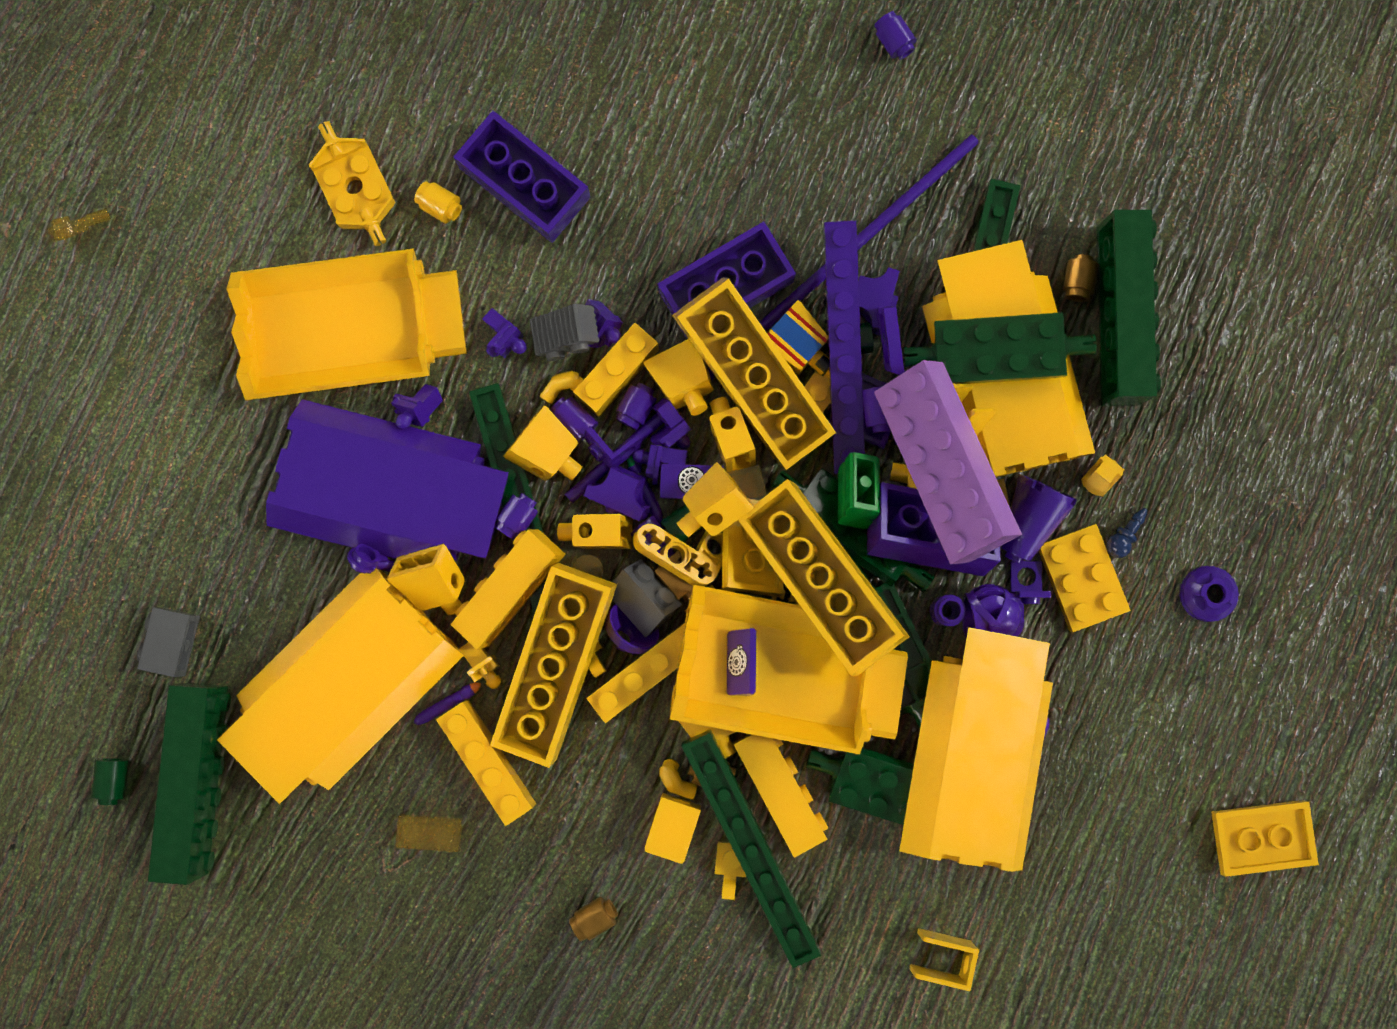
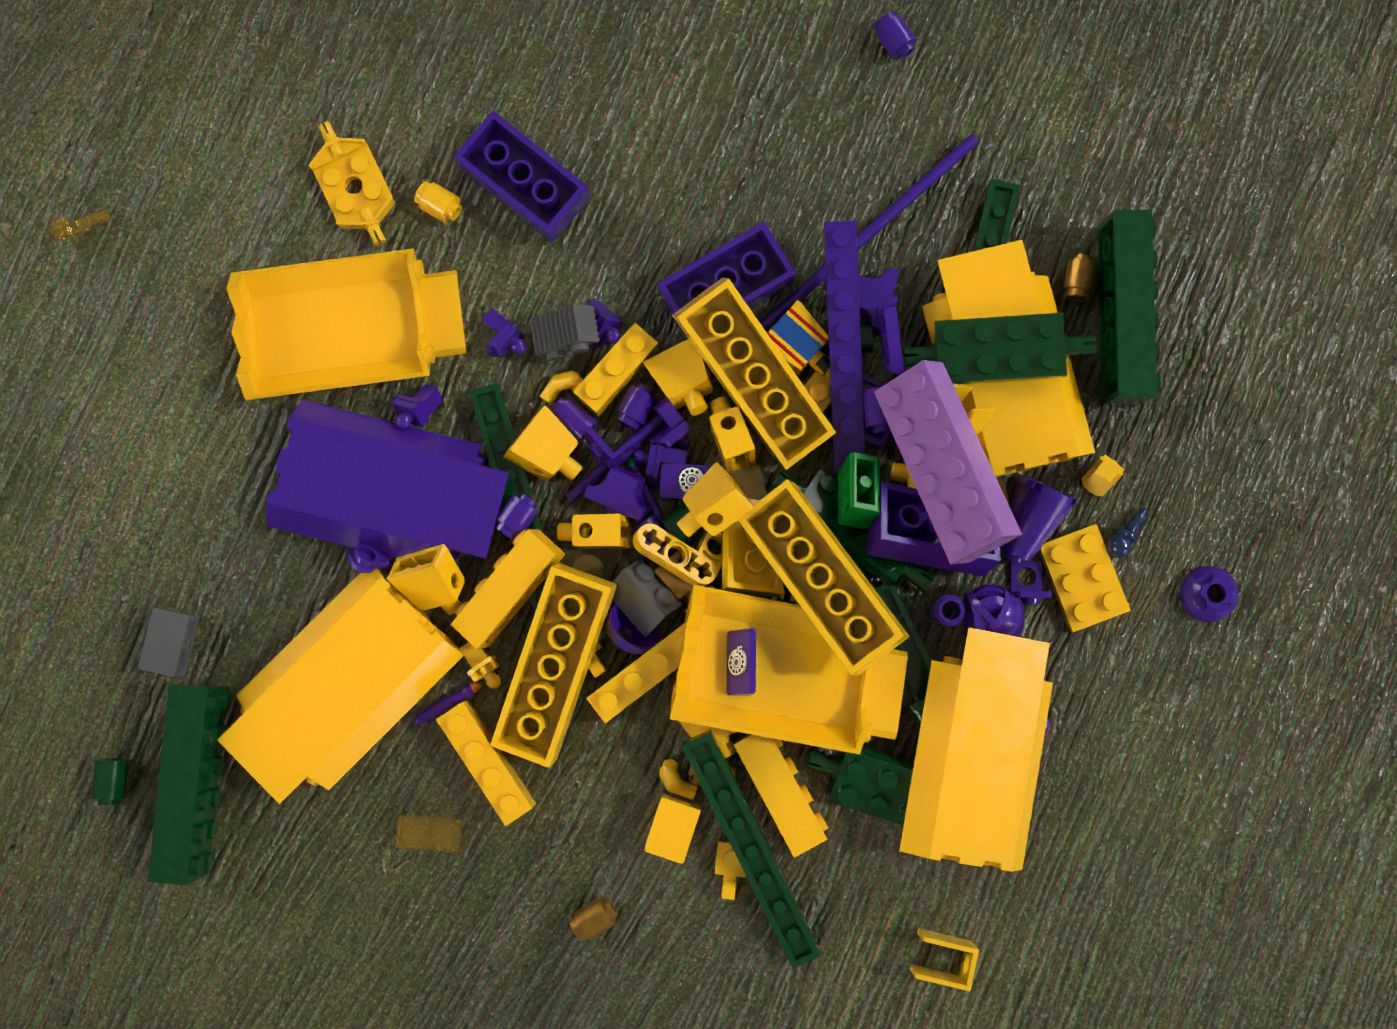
yellow plate [1211,800,1319,877] -> none

